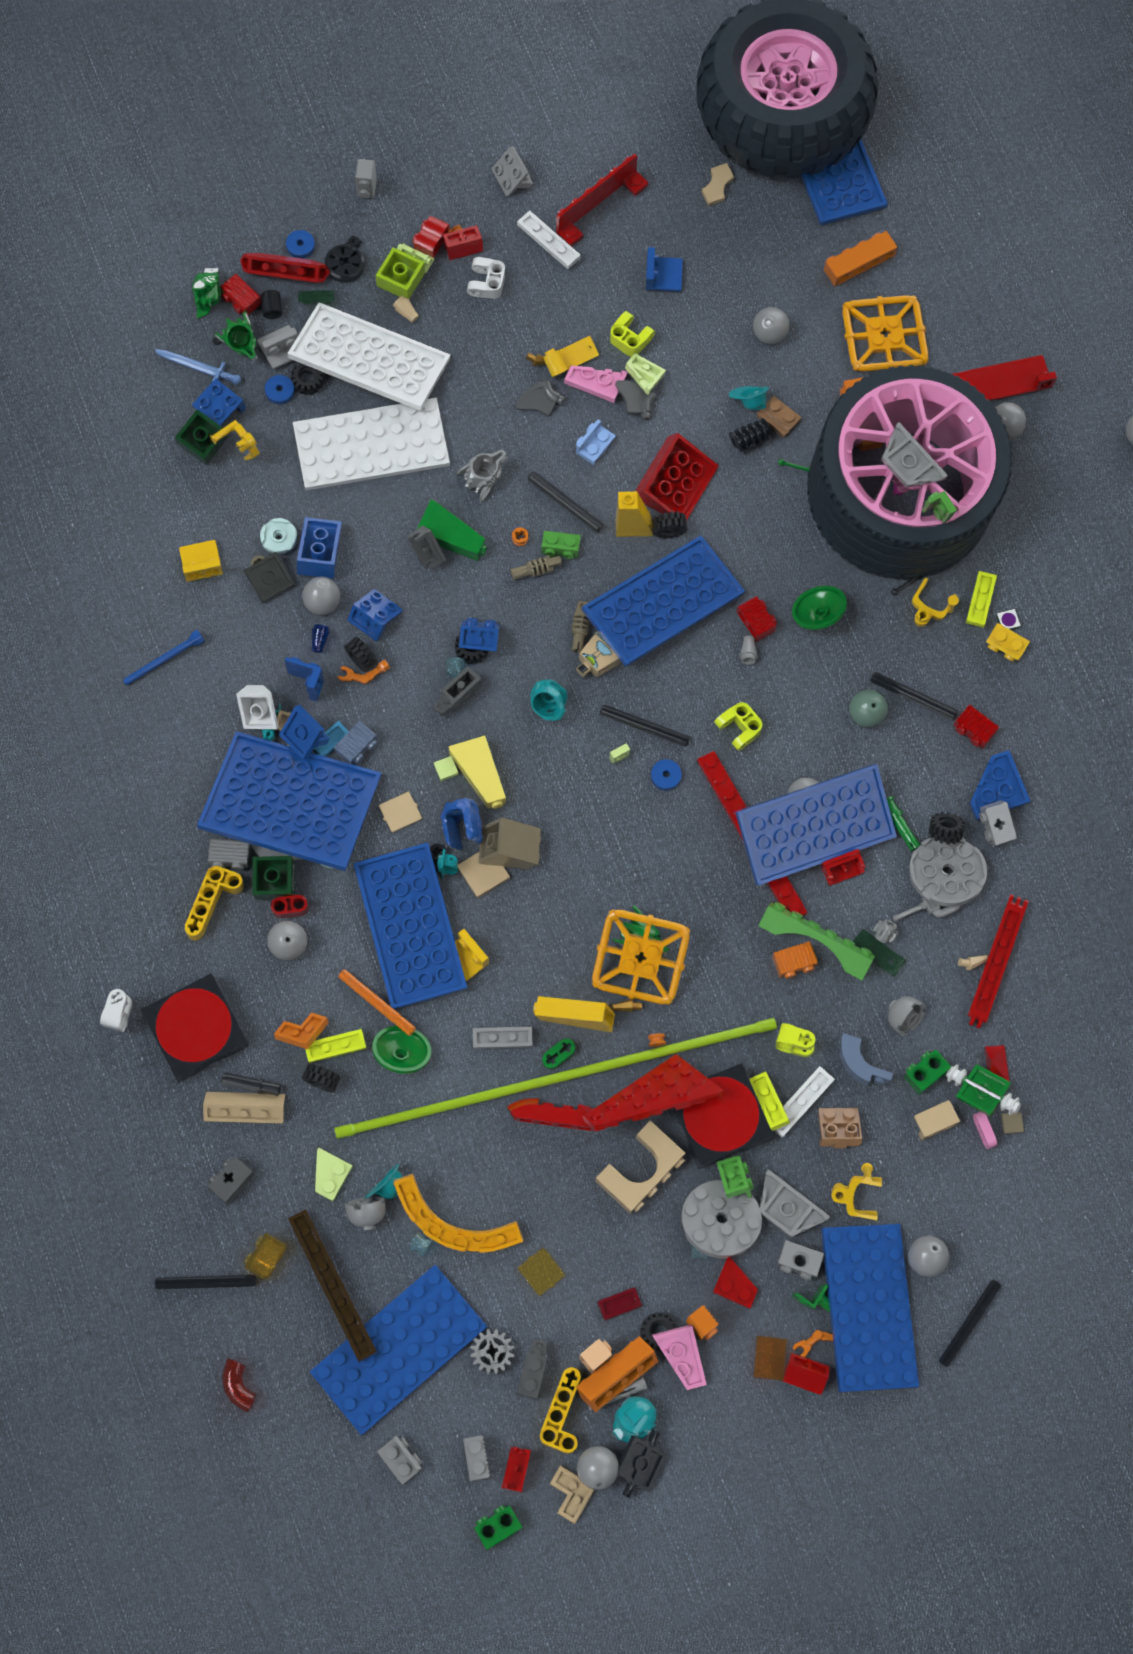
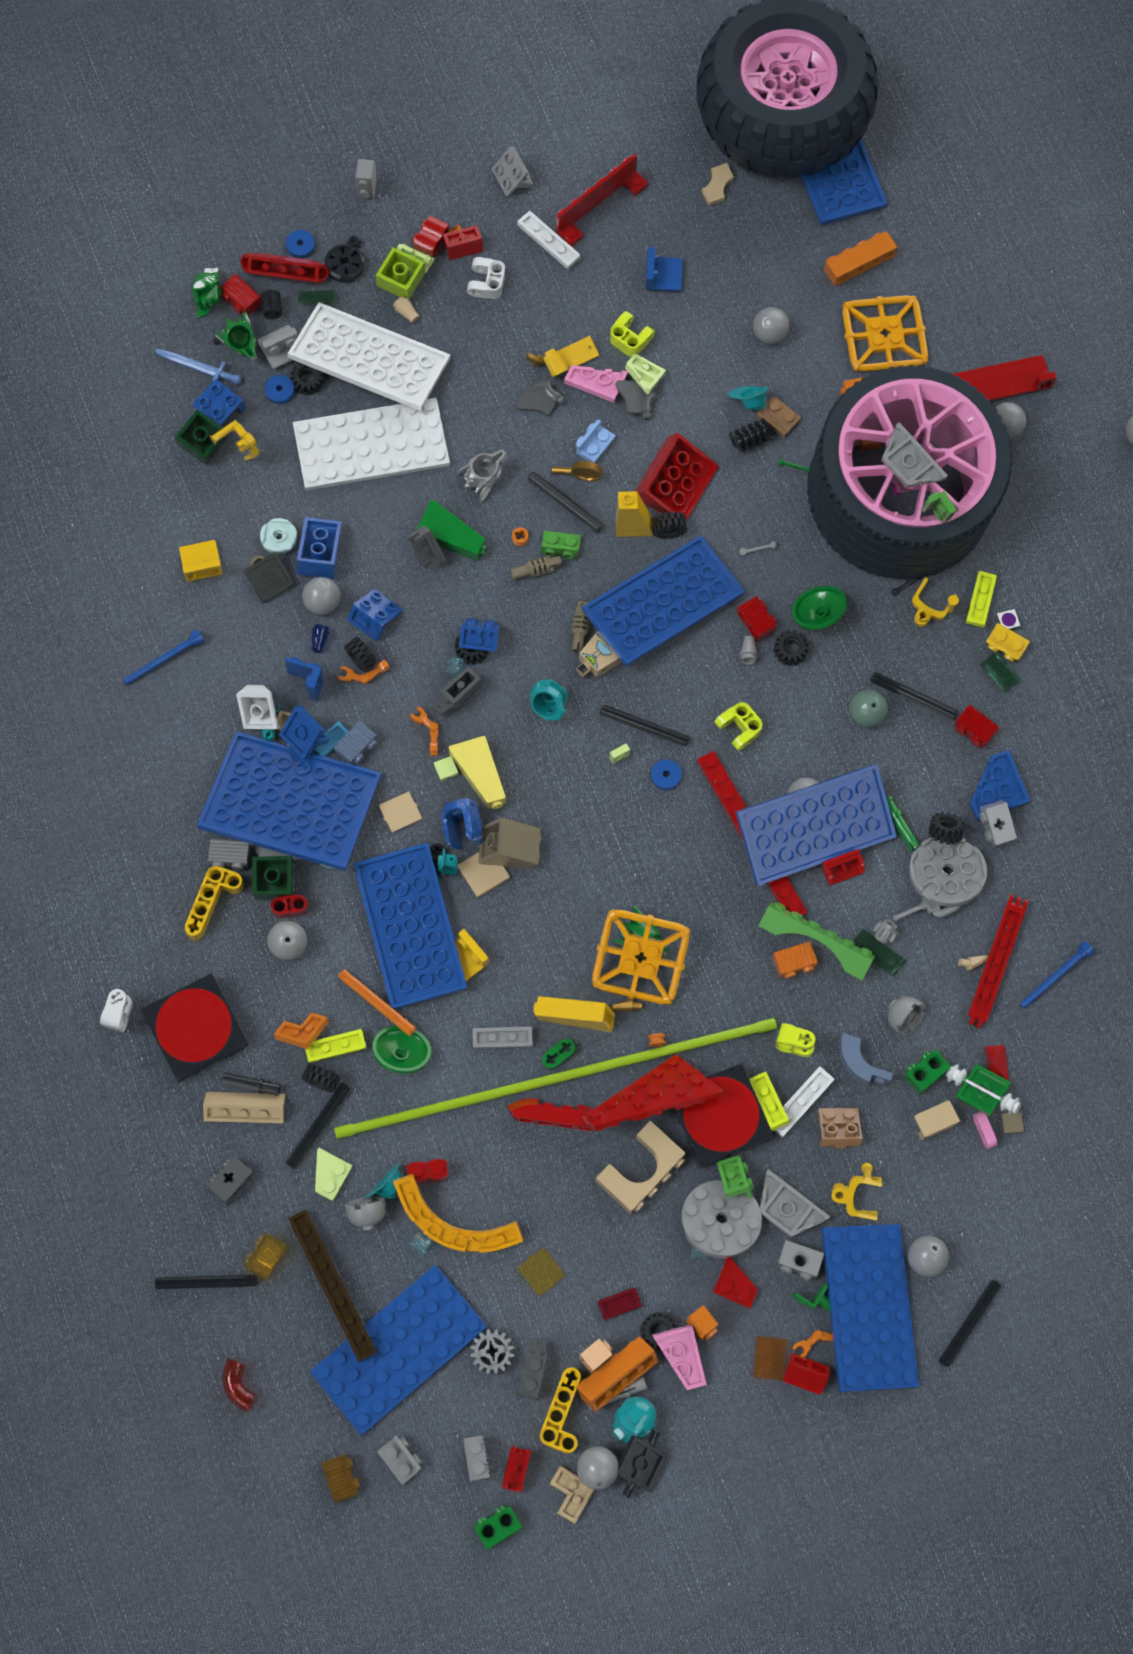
none -> black axle [286,1083,350,1169]
none -> pearl gold brick [321,1454,361,1504]
none -> red brick [407,1159,449,1186]
none -> orange piece [410,707,439,756]
none -> pearl gold piece [552,461,603,482]
none -> light grey hinge [739,541,777,556]
none -> black tyre [774,629,809,666]
none -> clear green plate [980,652,1021,693]
none -> blue piece [1020,941,1095,1008]

